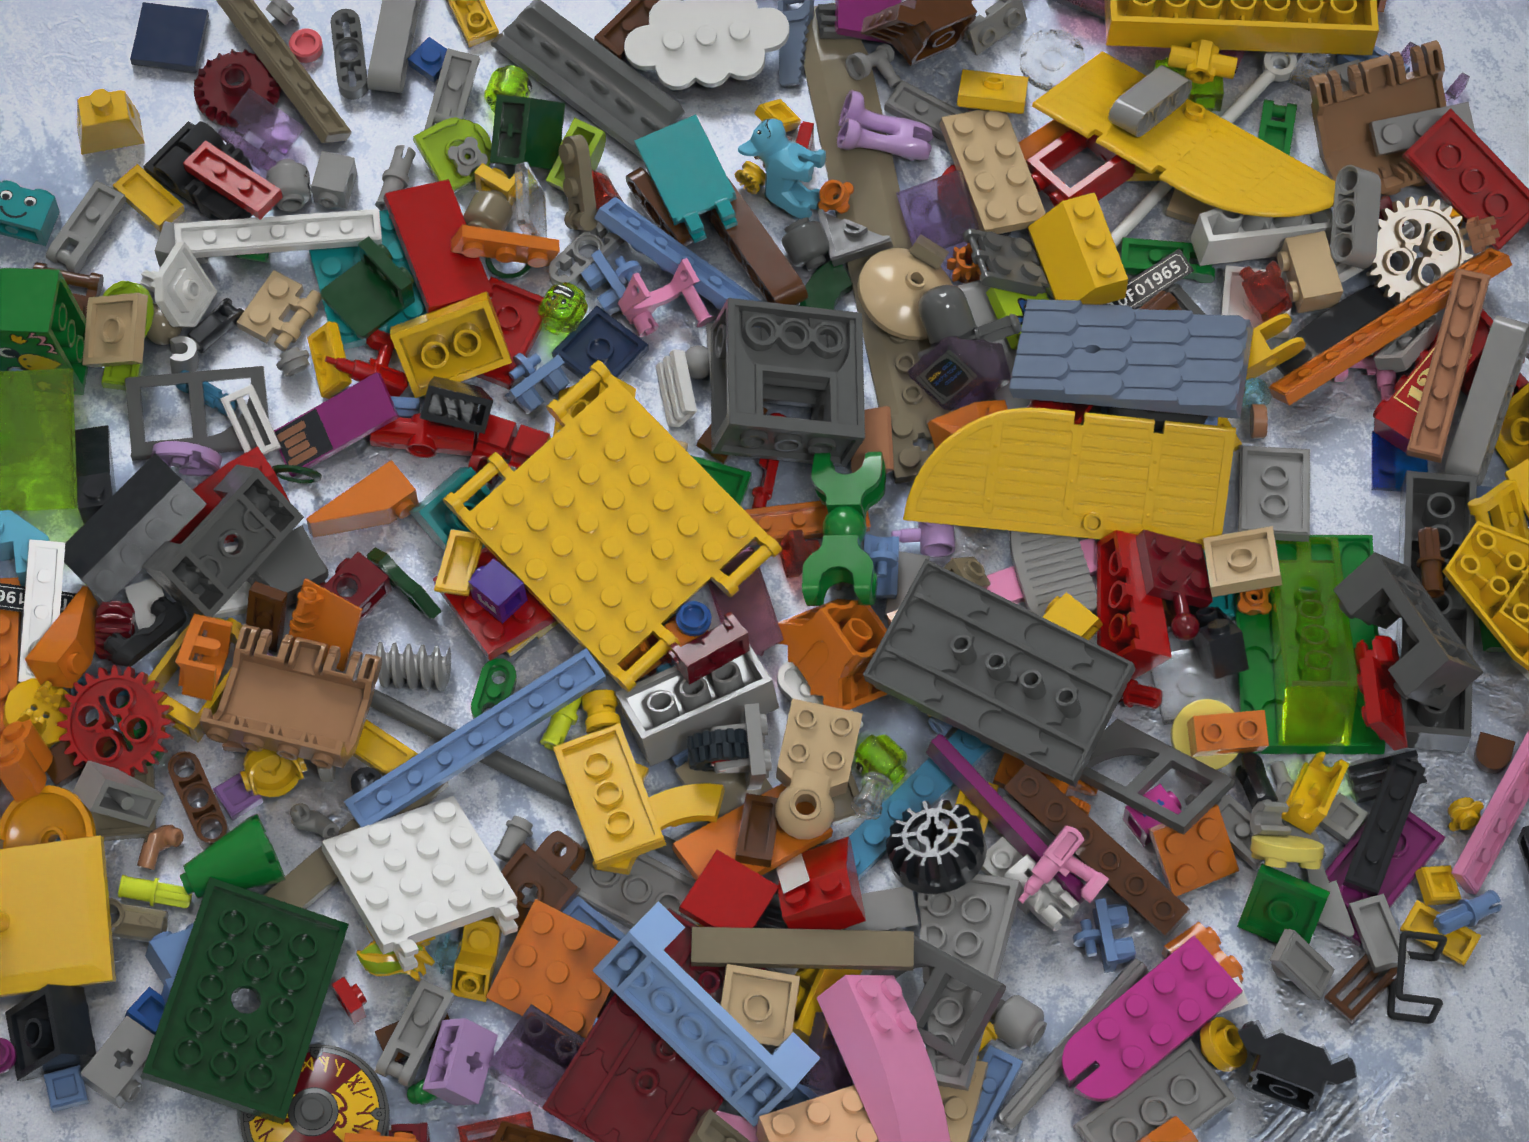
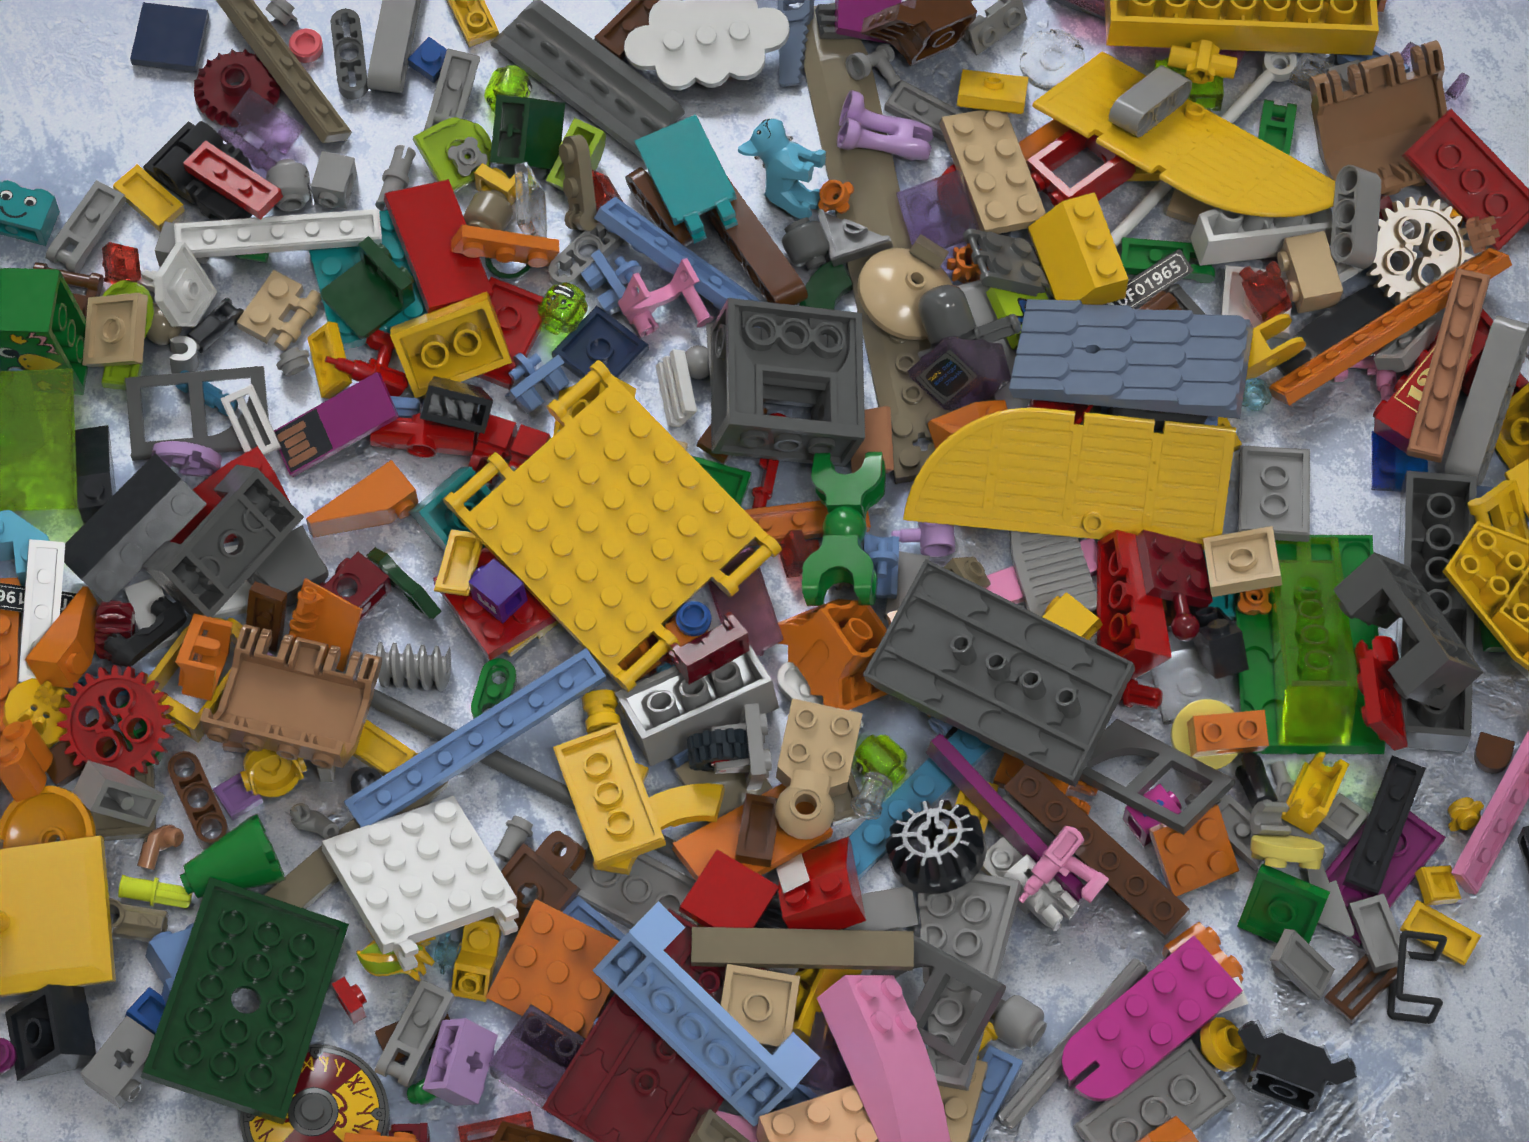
medium blue tile [44,1065,89,1113] -> none
yellow torso [76,89,145,155] -> none
dark green piece [272,465,322,483] -> none
neon yellow pin [540,694,585,751] -> none
yellow bush [734,161,766,194] -> none
yellow tile [754,99,802,132] -> none
red tile [796,121,814,150] -> none
medium blue hips [1073,898,1136,973] -> none
nougat tile [1250,404,1268,439] -> none
black tile [1346,750,1427,804] -> none
light grey plate [1369,102,1476,157] -> none
reddish brown axle [1416,527,1445,598] -> none
medium blue axle [1433,890,1502,935] -> none
none -> clear red tile [102,242,142,284]

